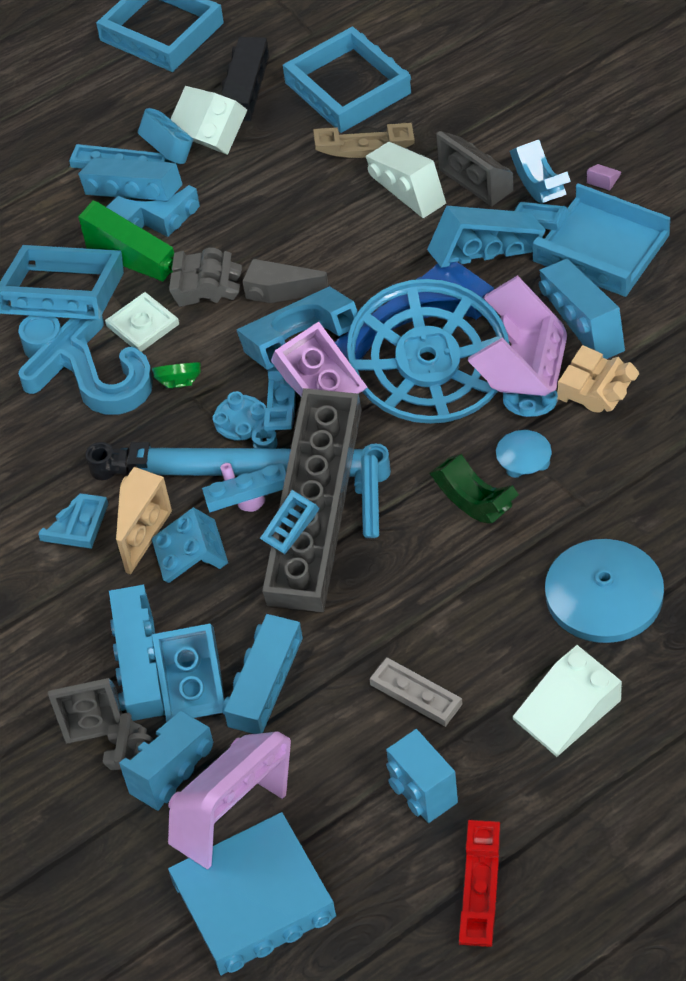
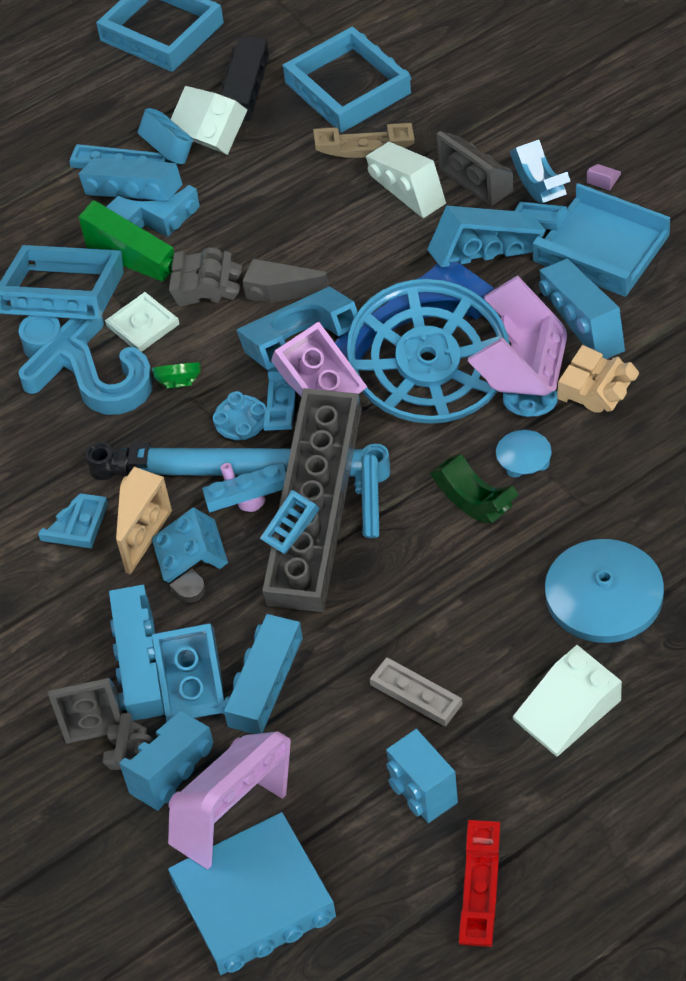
dark azure bush [251,426,277,449] -> none
none -> flat silver tile [170,569,205,603]

